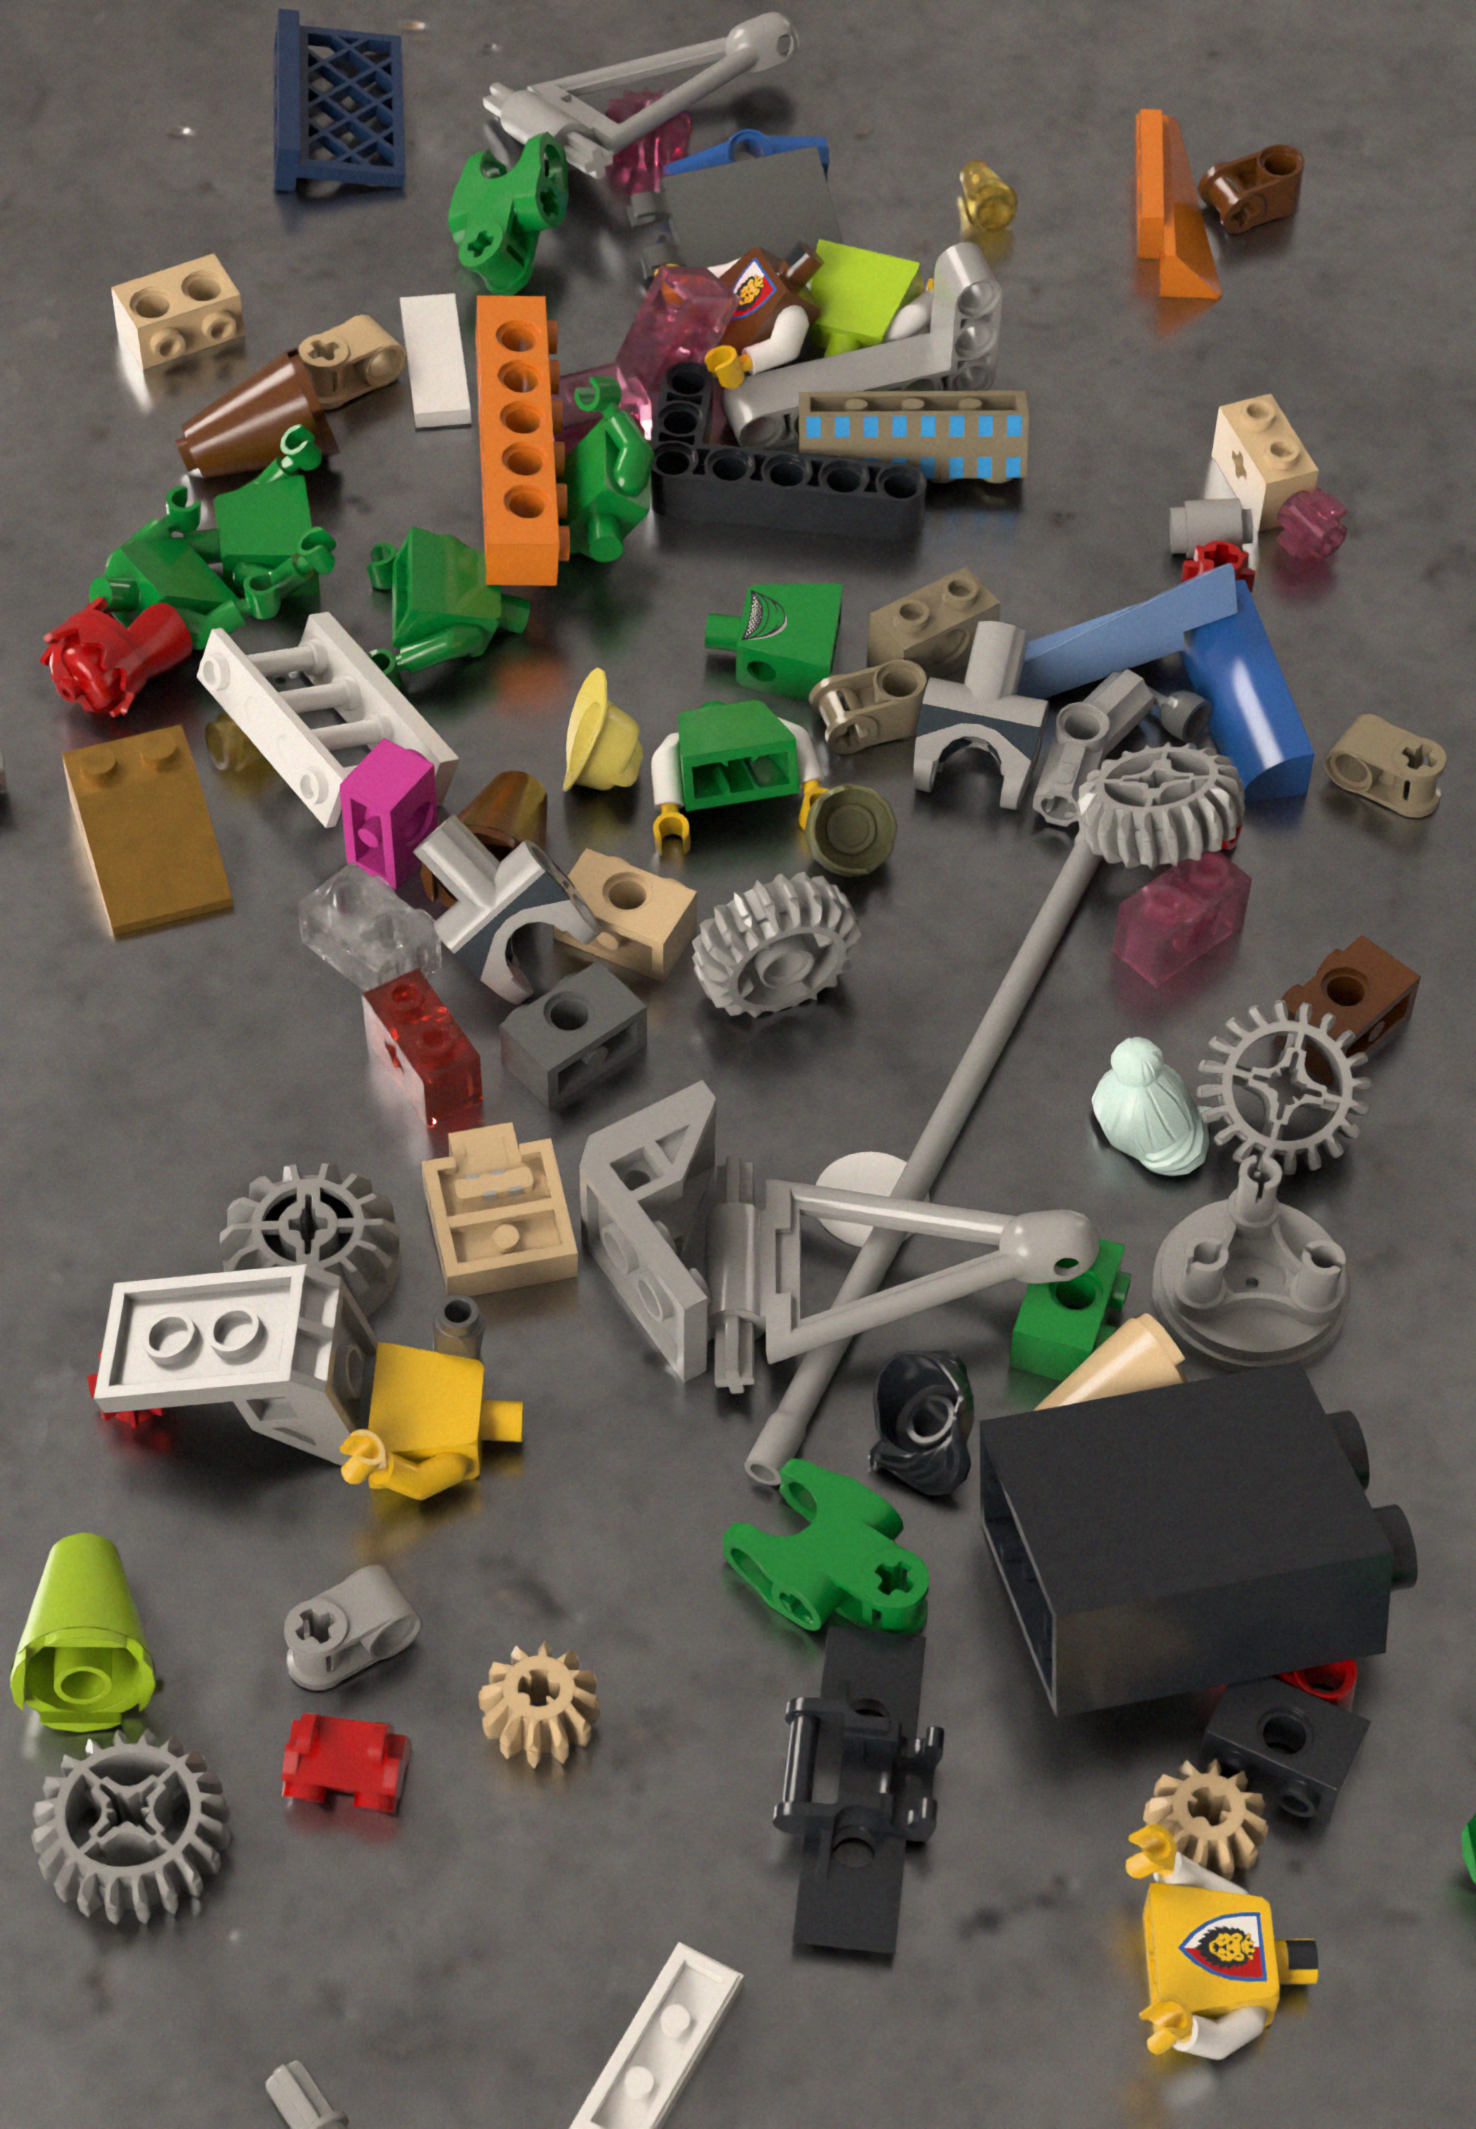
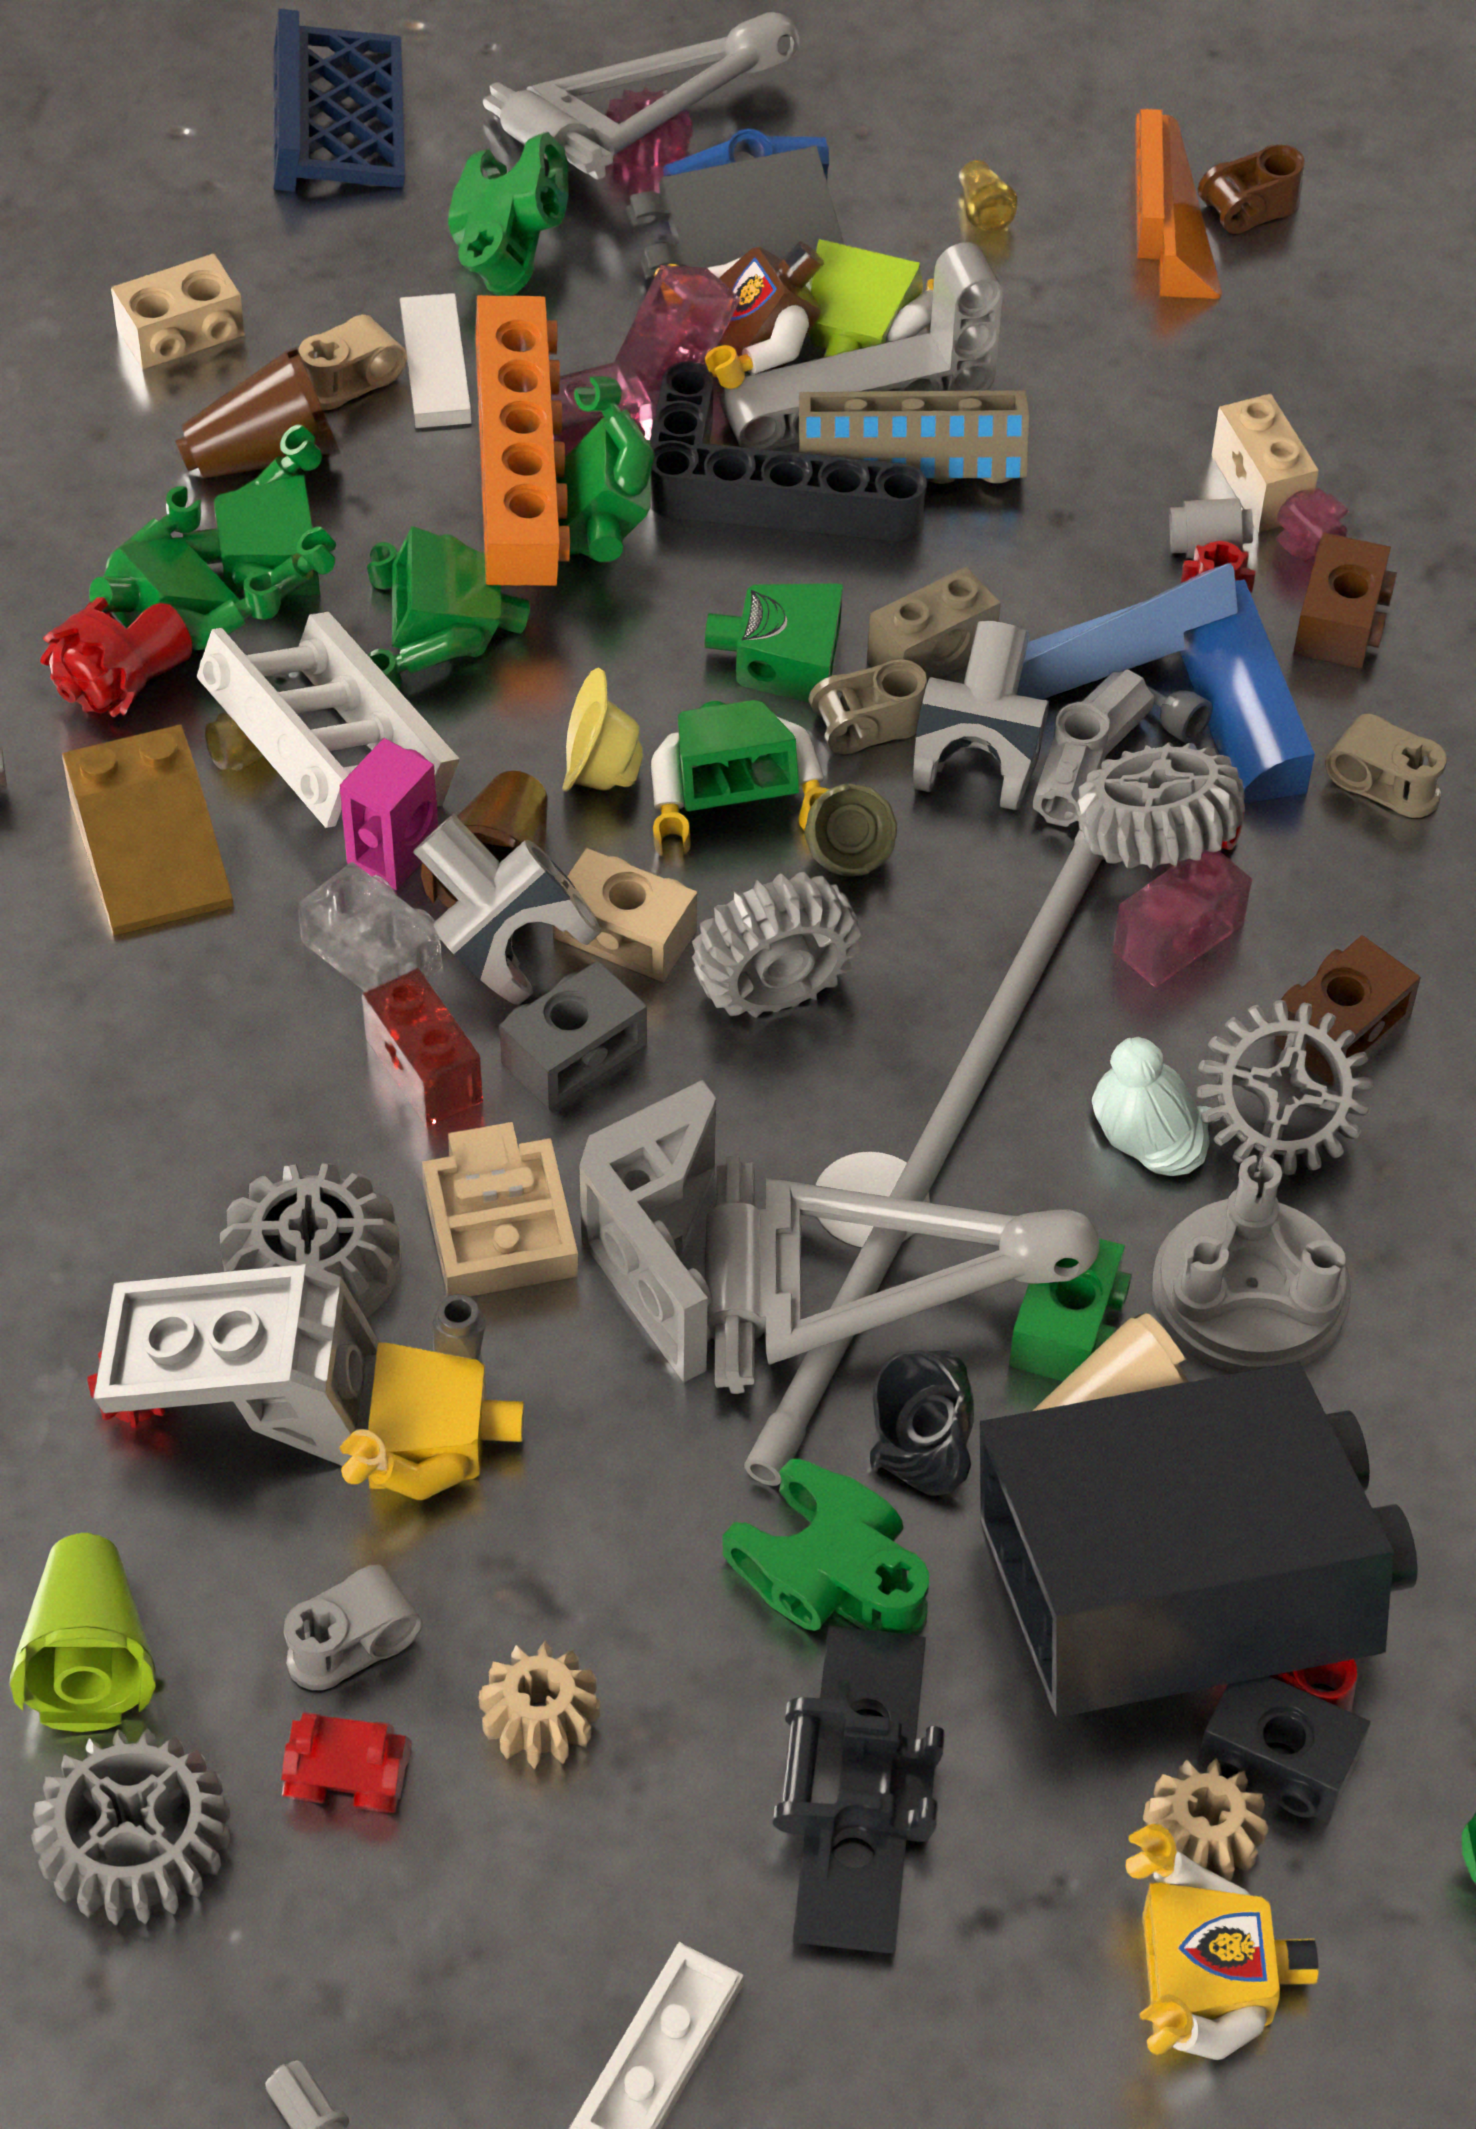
none -> reddish brown brick [1293,532,1397,669]

